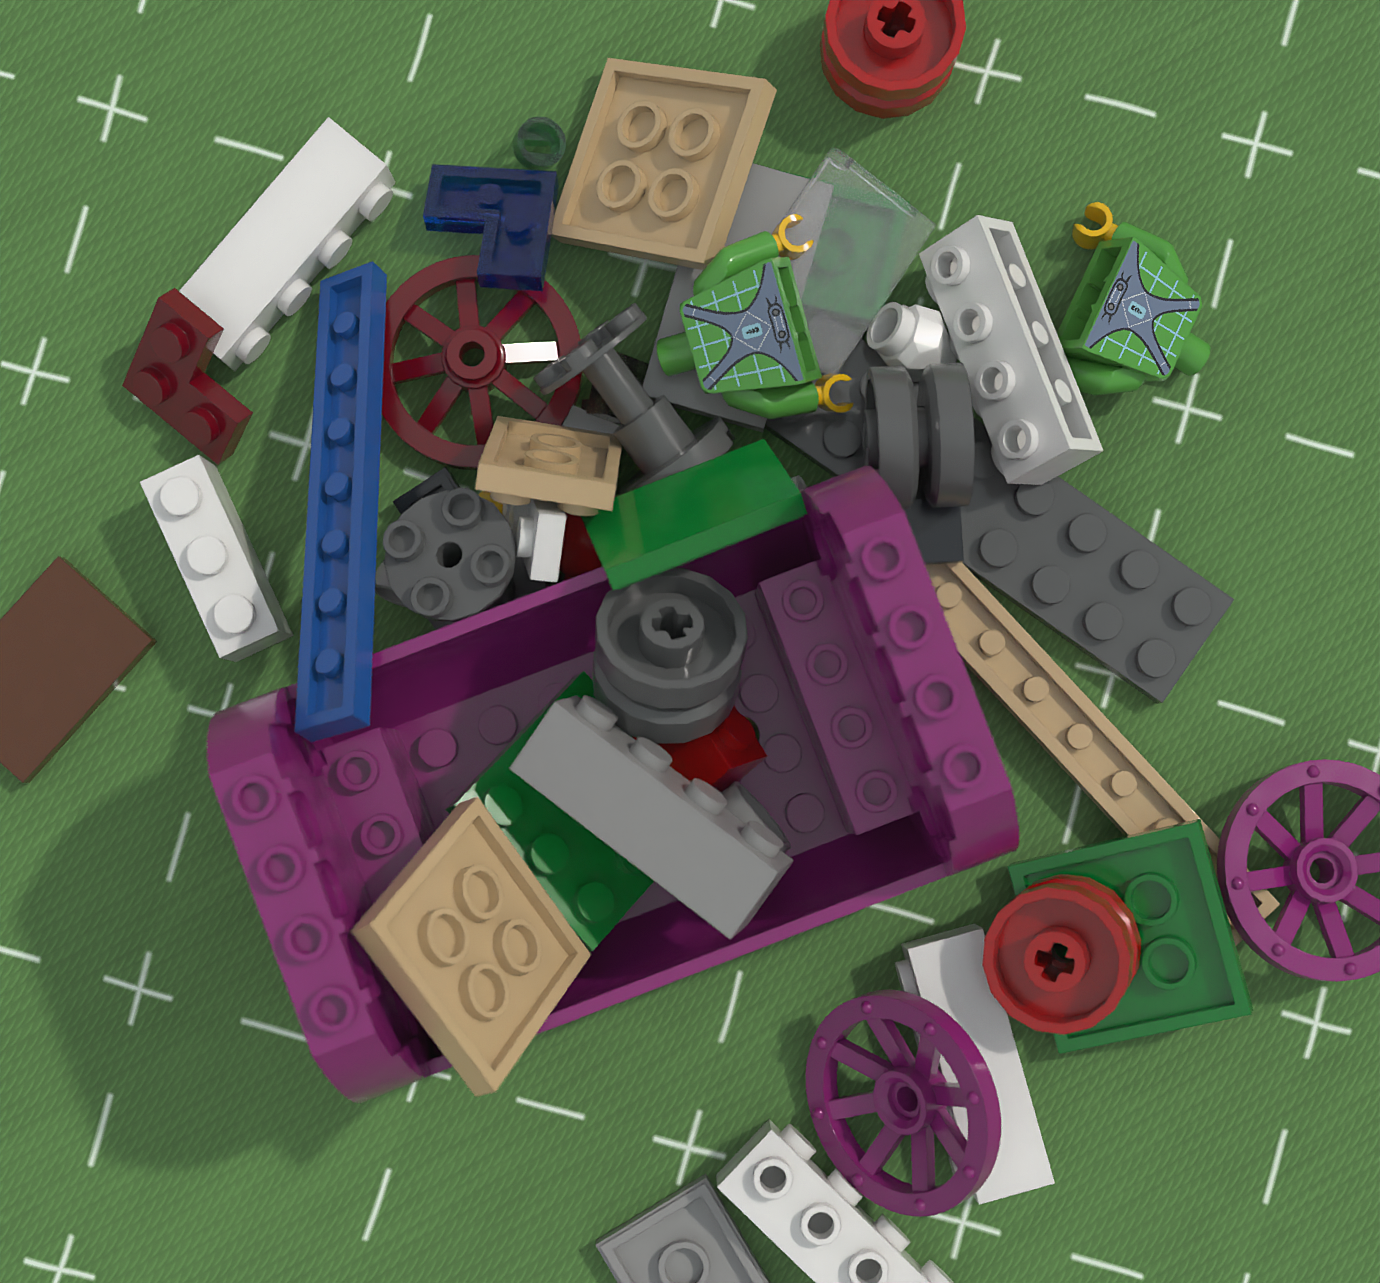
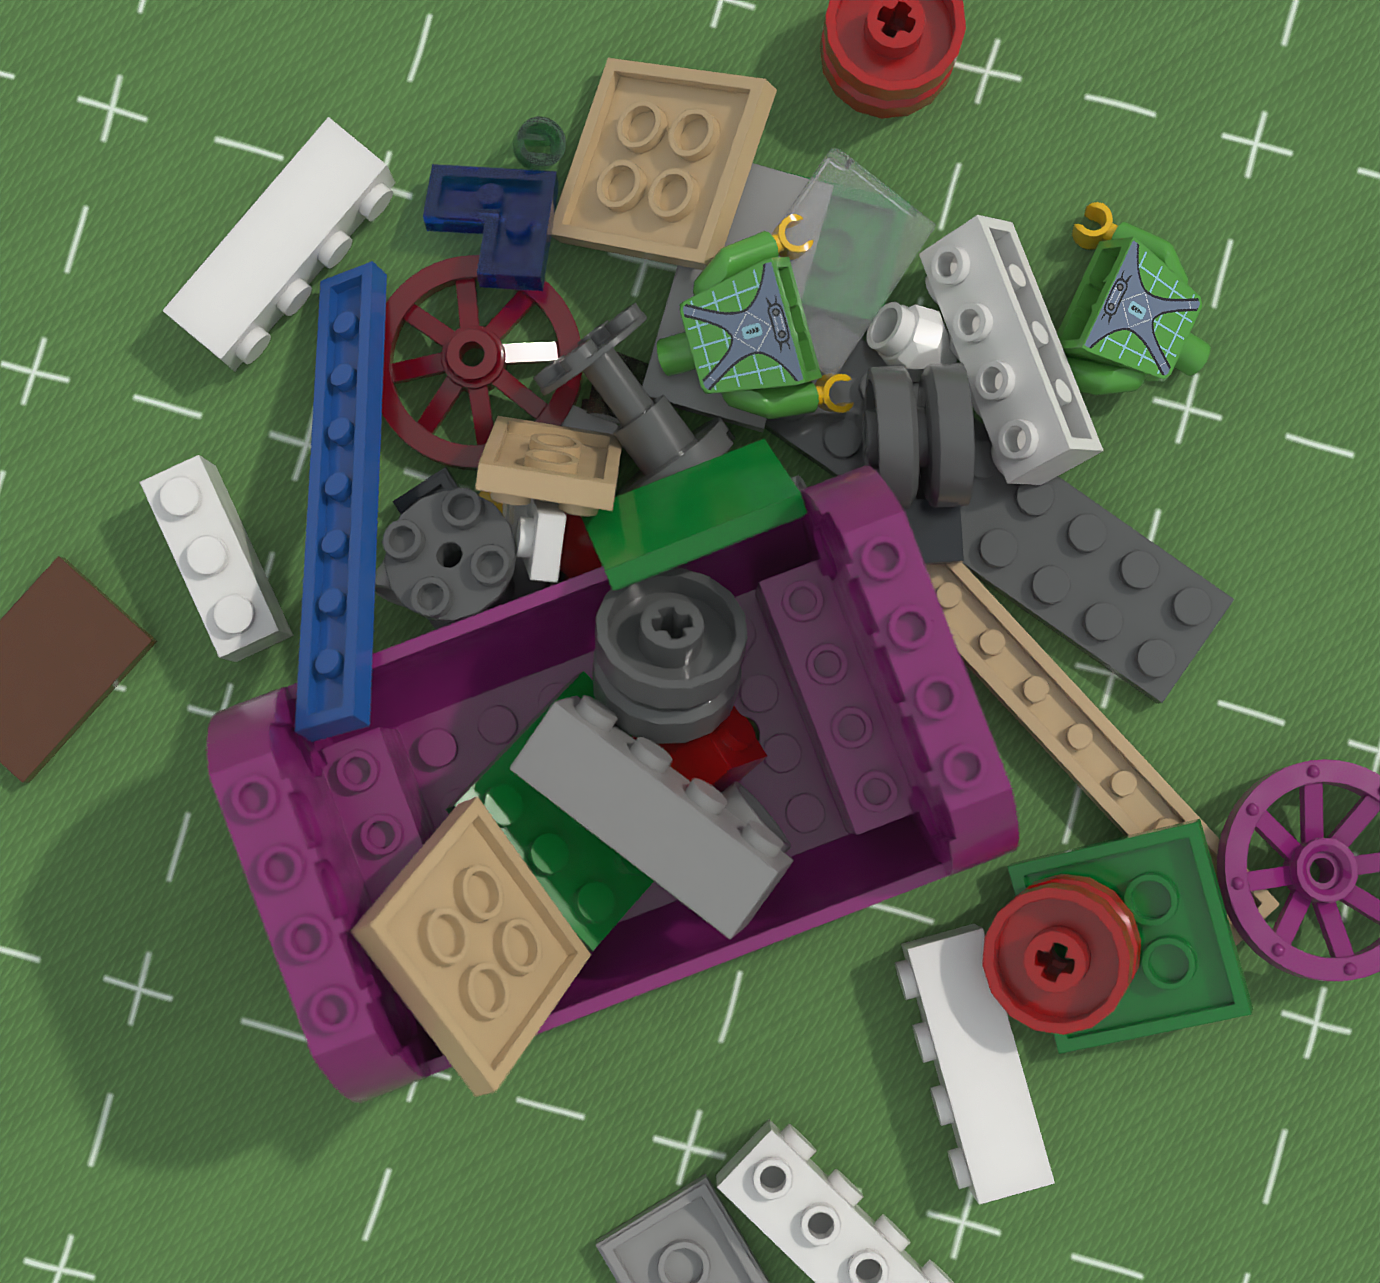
dark red plate [122,288,253,465] -> none
magenta wheel [805,989,1001,1217] -> none

